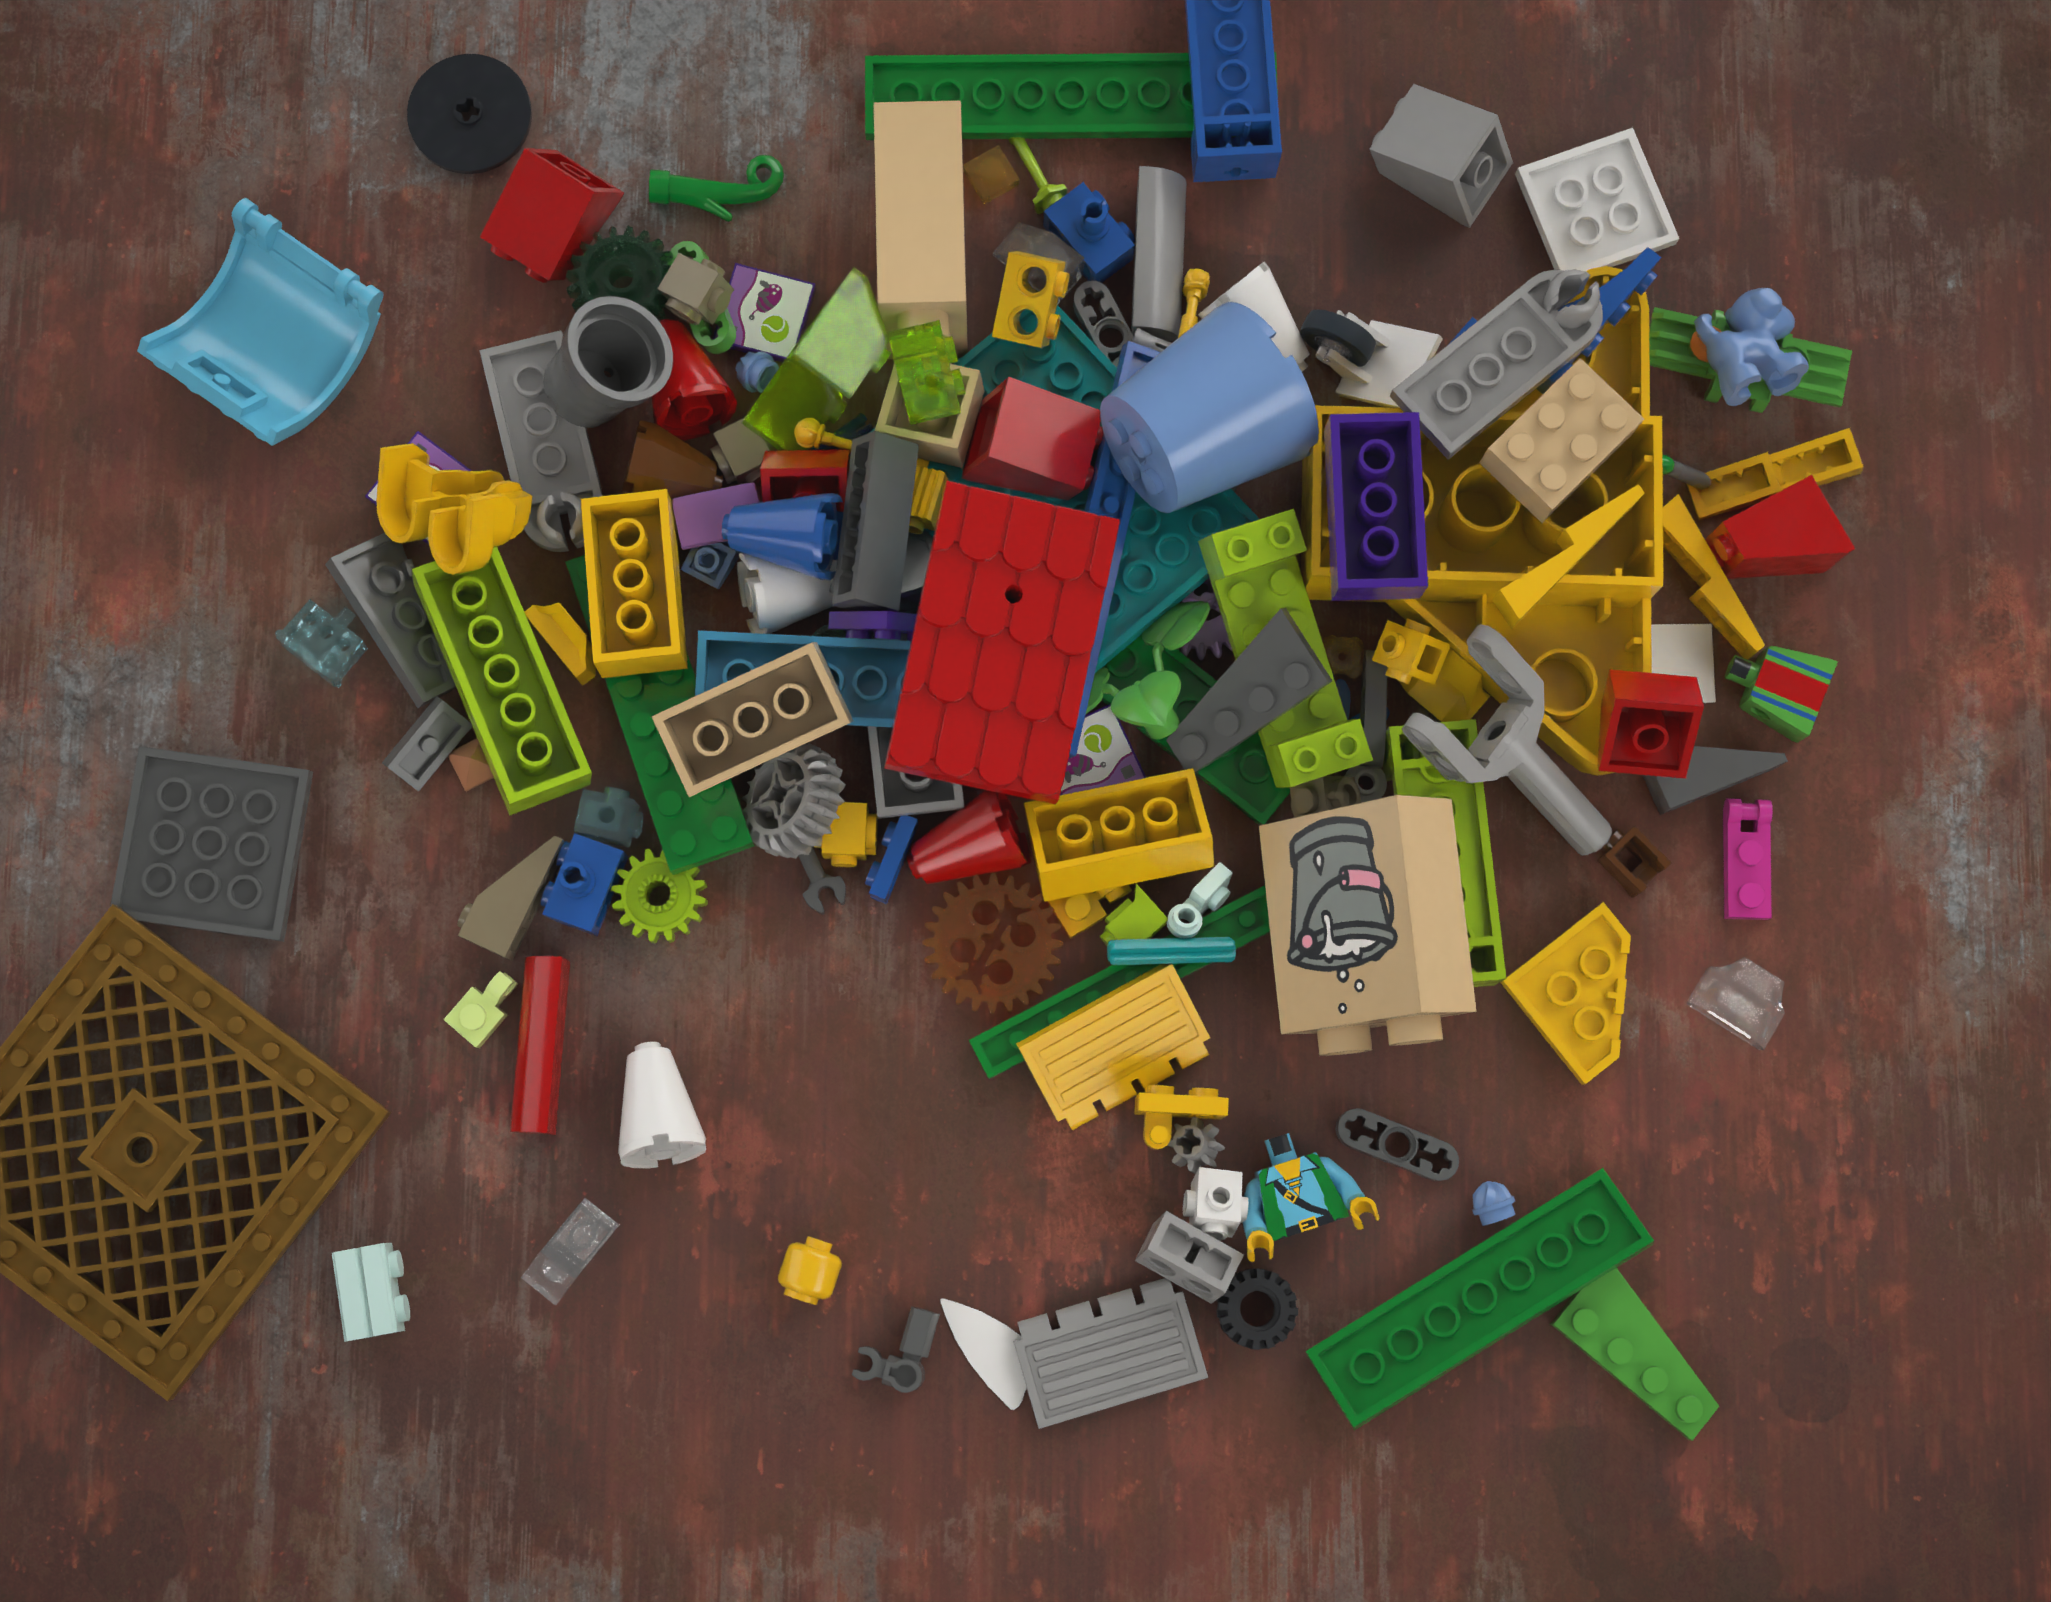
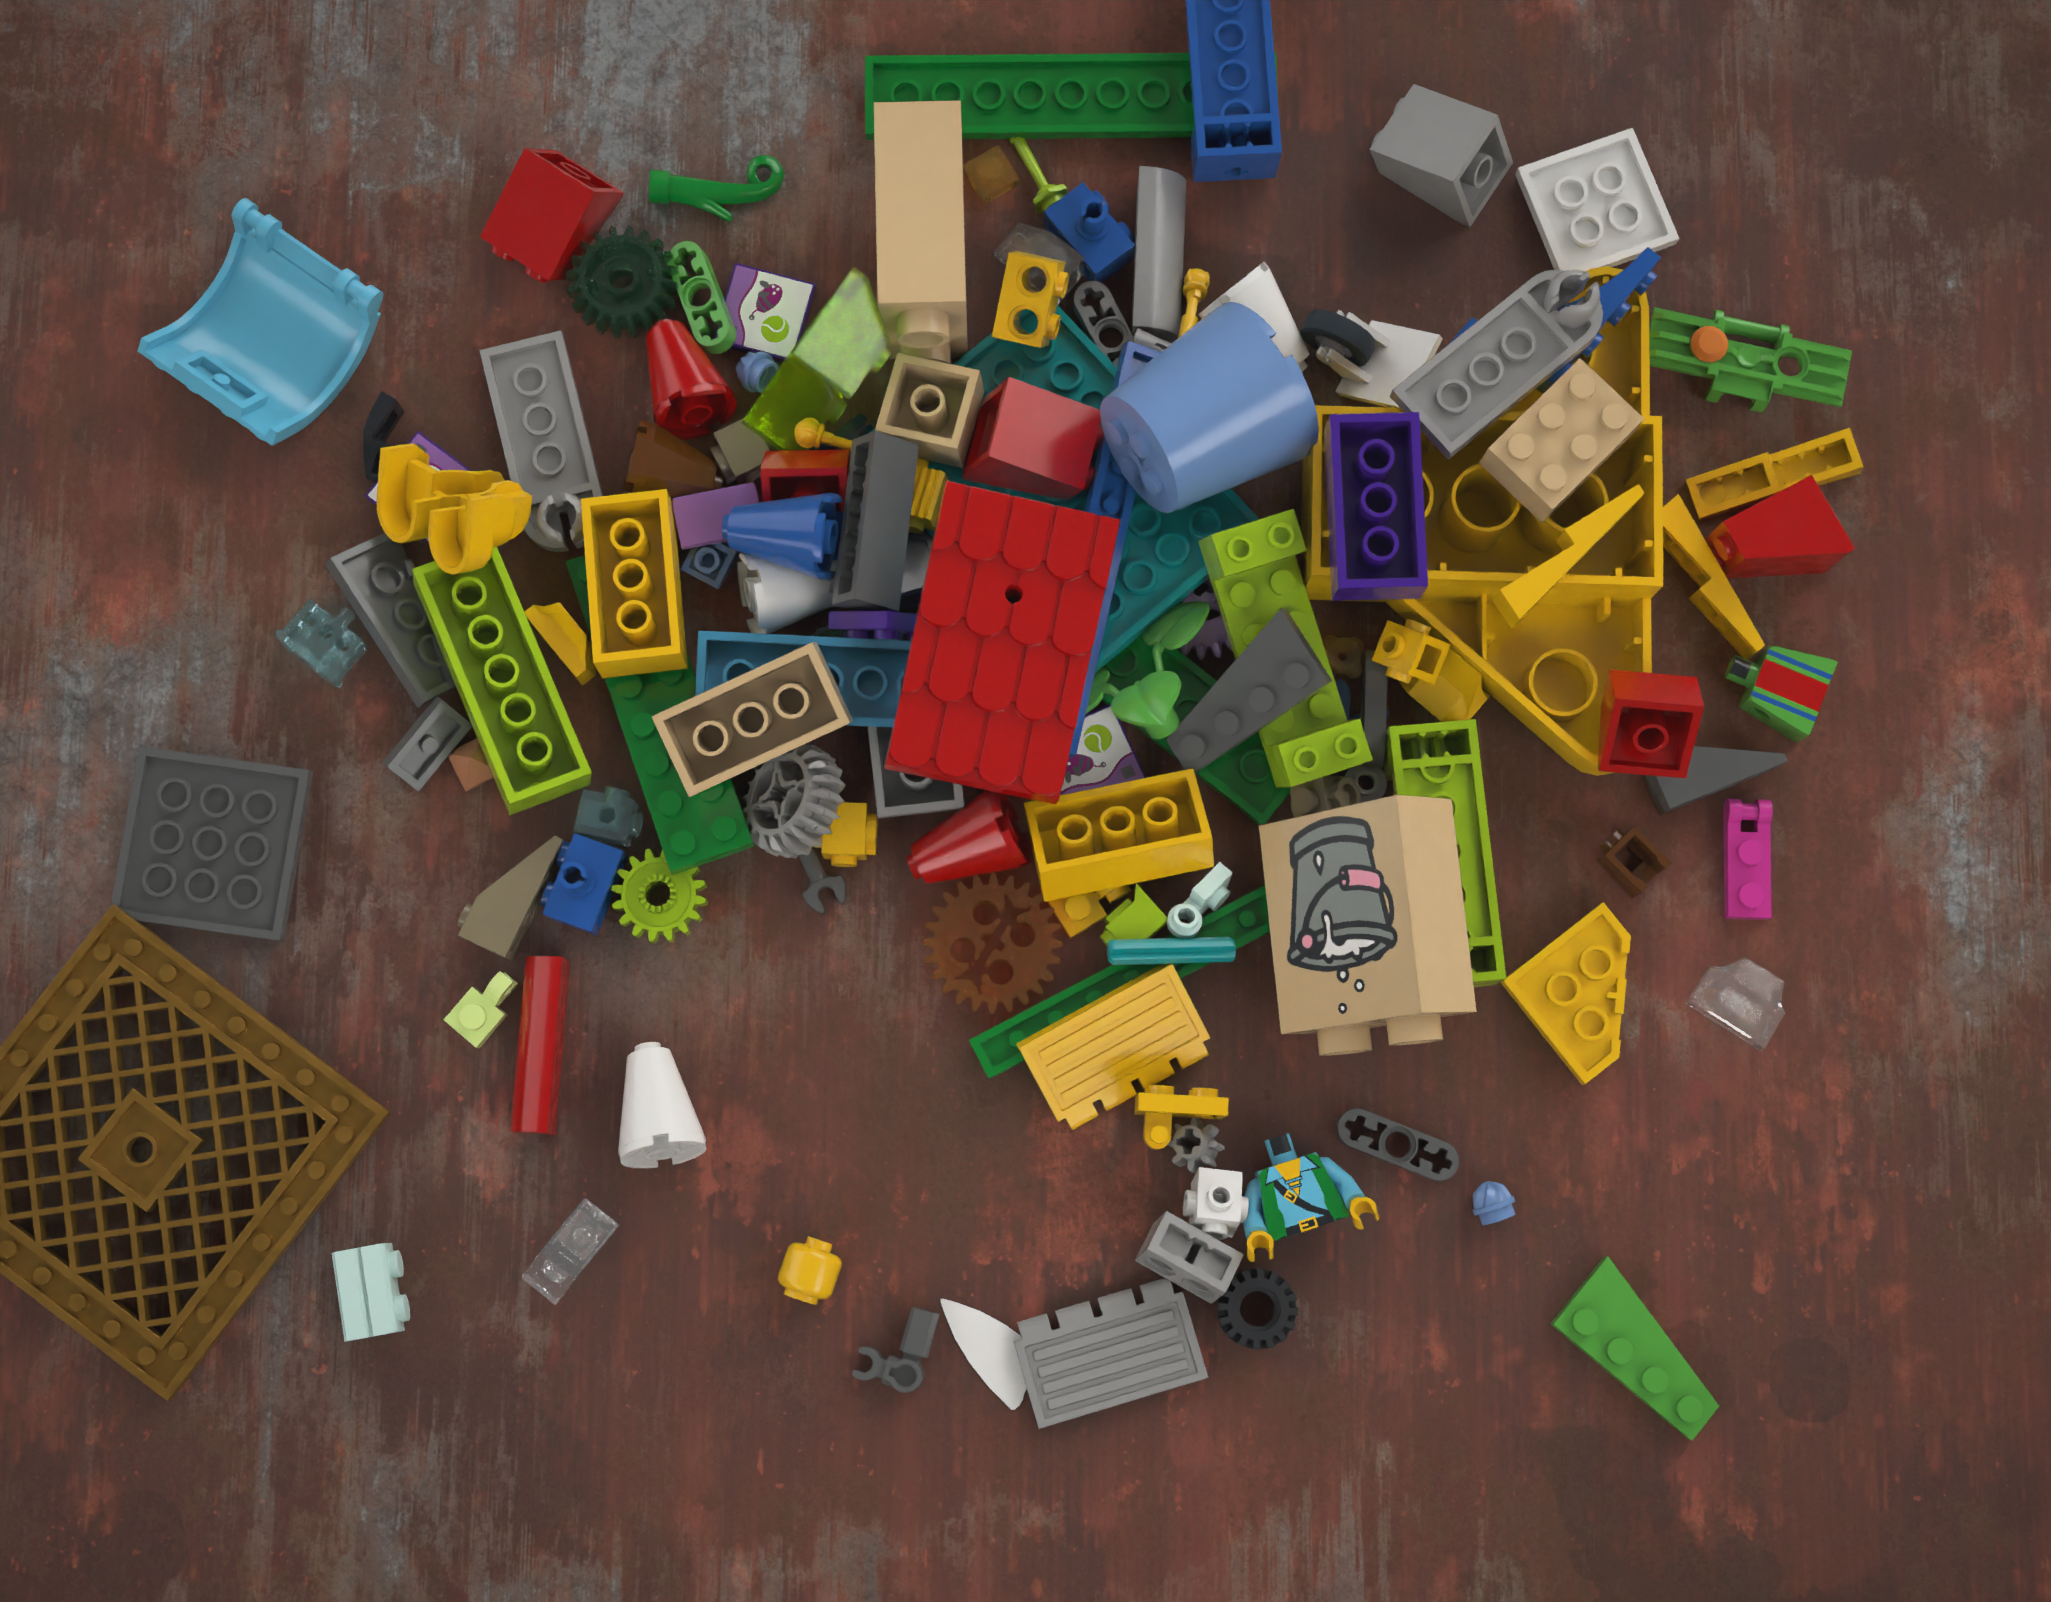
black piece [407,54,532,174] -> none
dark grey piece [543,296,673,428] -> none
dark tan brick [657,253,734,325] -> none
blue plate [865,815,919,904] -> none
clear neon green brick [888,320,966,425] -> none
green plate [1306,1168,1654,1431] -> none
light grey piece [1402,624,1612,855] -> none
white sticker [1651,624,1716,703] -> none
dark grey piece [1662,455,1711,489] -> none
medium blue animal [1694,288,1809,406] -> none
none -> black slope [363,391,405,483]

